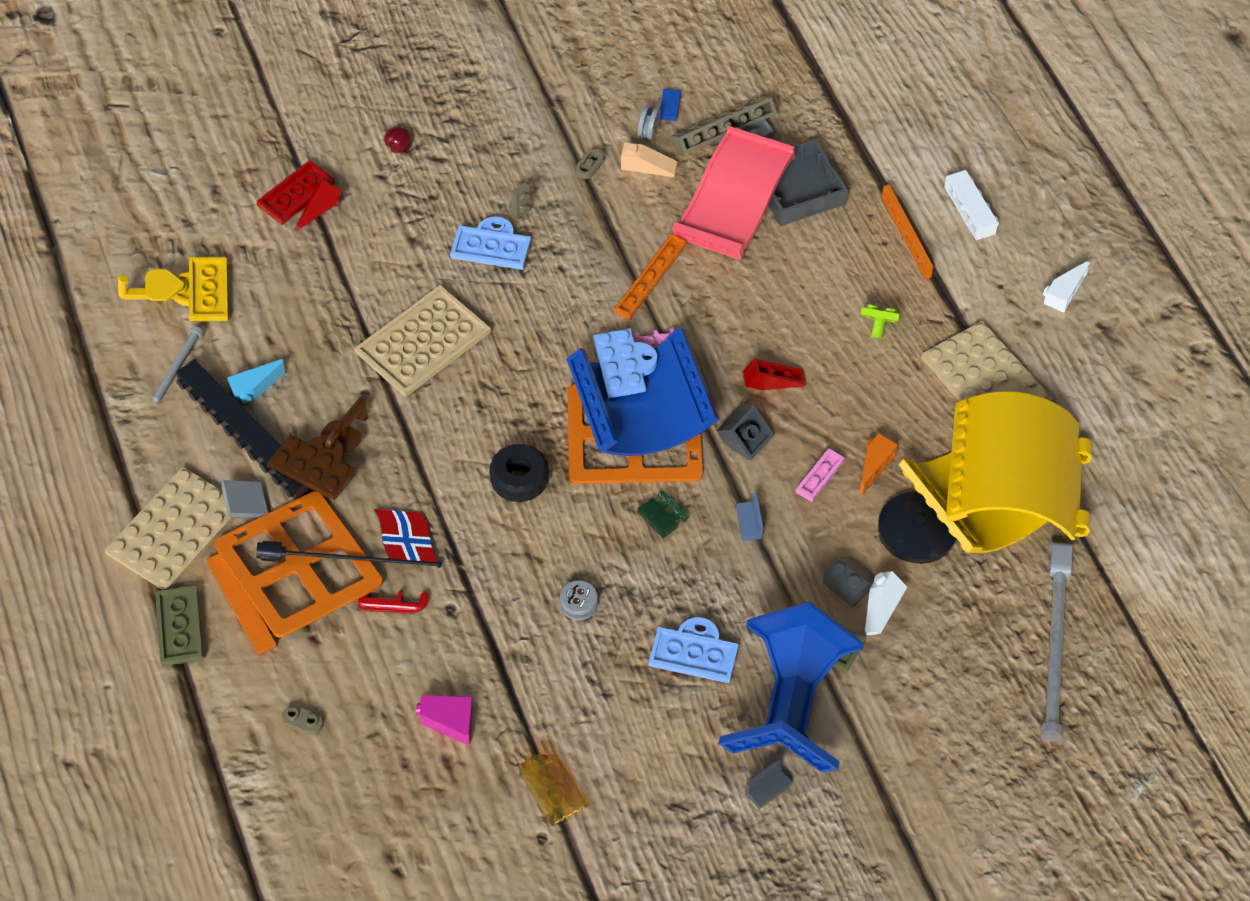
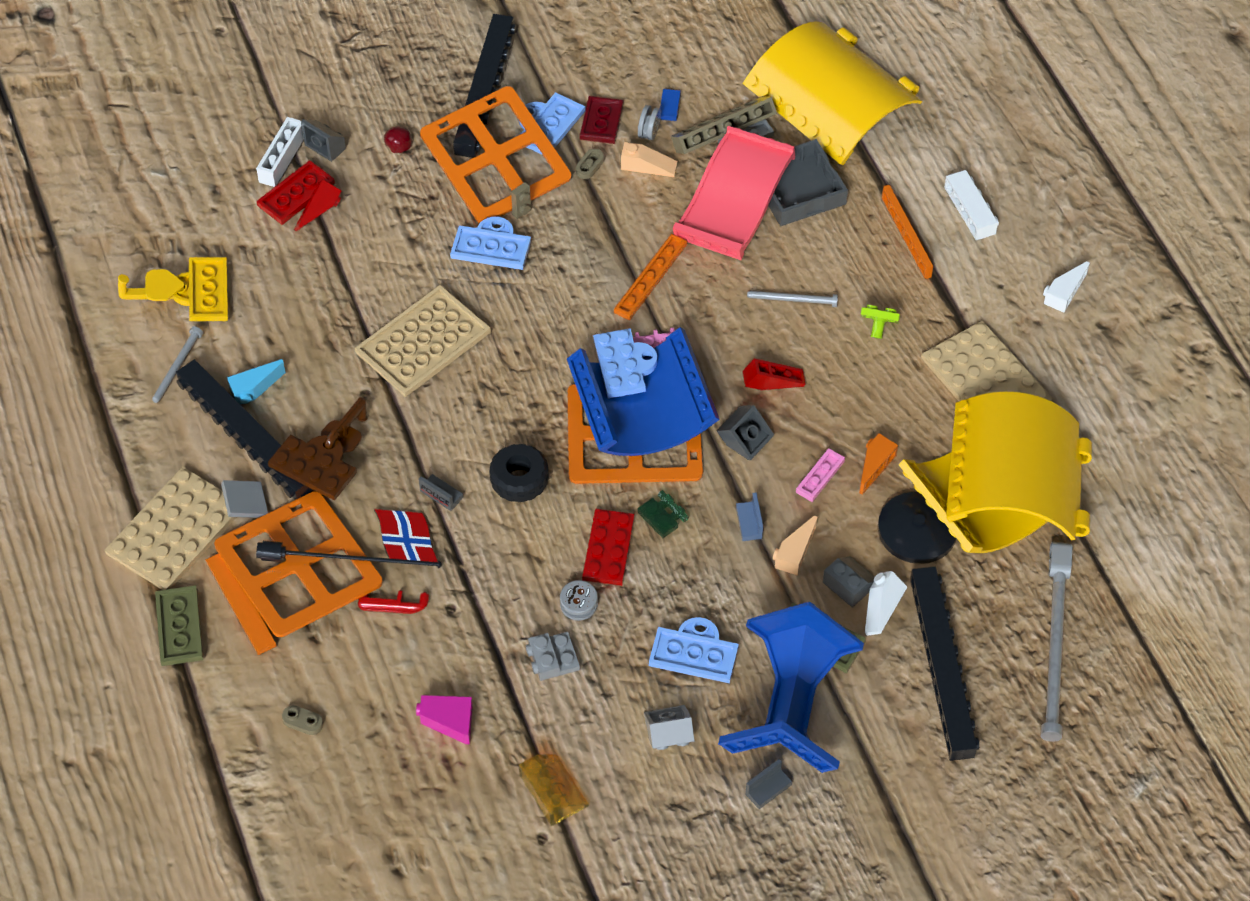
none -> white brick [256,117,304,187]
none -> dark grey slope [301,119,346,162]
none -> dark grey panel [419,474,463,511]
none -> orange window [420,86,571,223]
none -> black brick [453,14,516,158]
none -> light blue plate [519,92,585,155]
none -> light grey plate [525,632,580,681]
none -> dark red tile [580,96,624,144]
none -> red plate [582,509,635,586]
none -> slope [644,705,695,750]
none -> yellow panel [743,21,922,165]
none -> light grey bar [747,291,838,307]
none -> light nougat slope [773,516,818,576]
none -> black brick [910,566,979,761]

